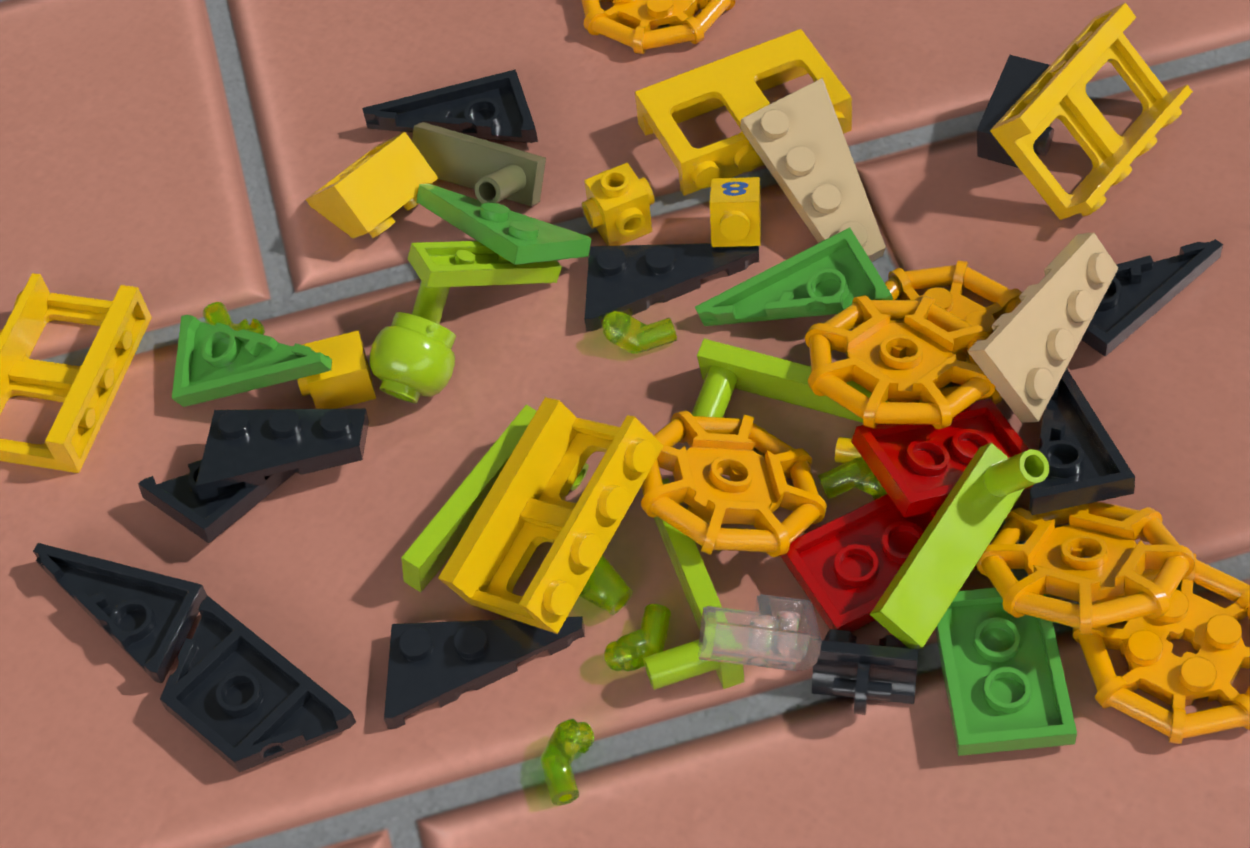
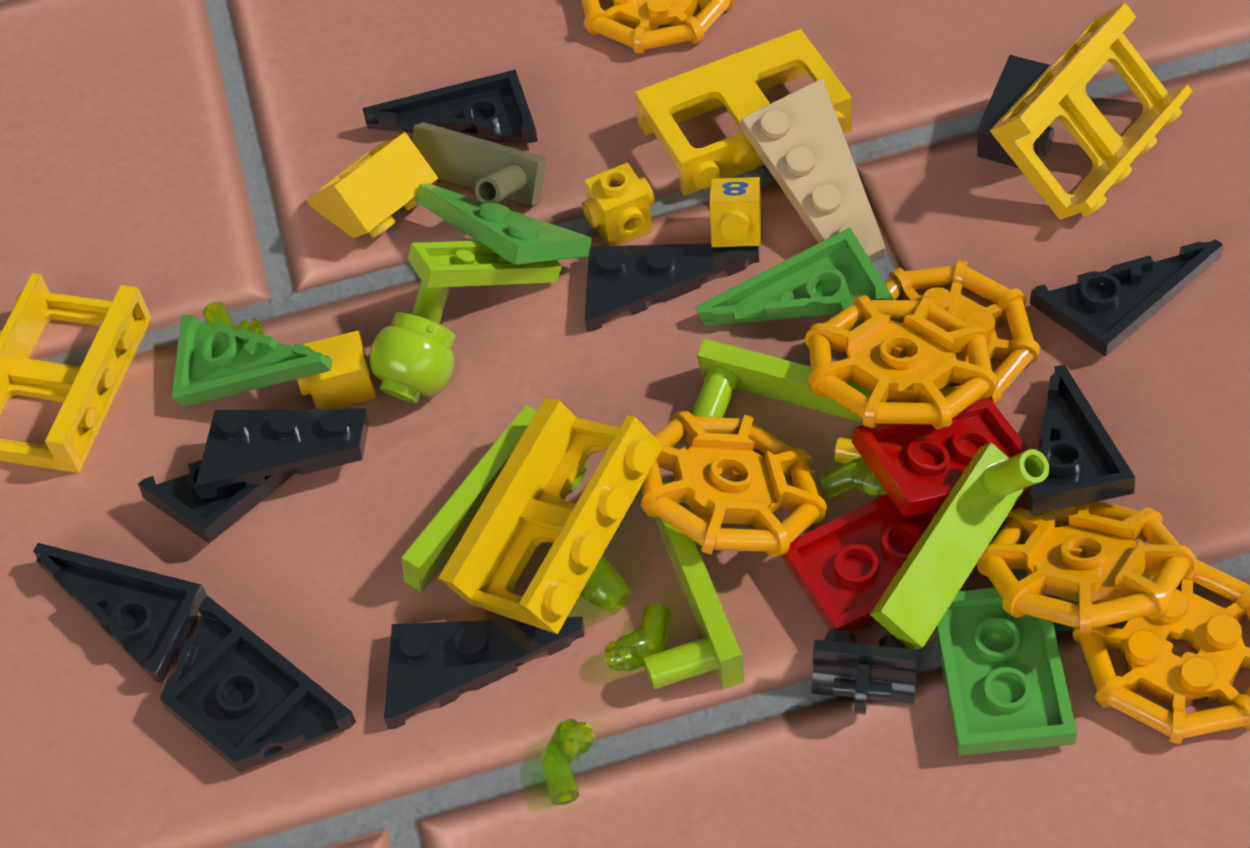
clear neon green arm [602,311,677,354] -> none
clear brick [698,594,822,671] -> none
tan wing [967,232,1118,423] -> none

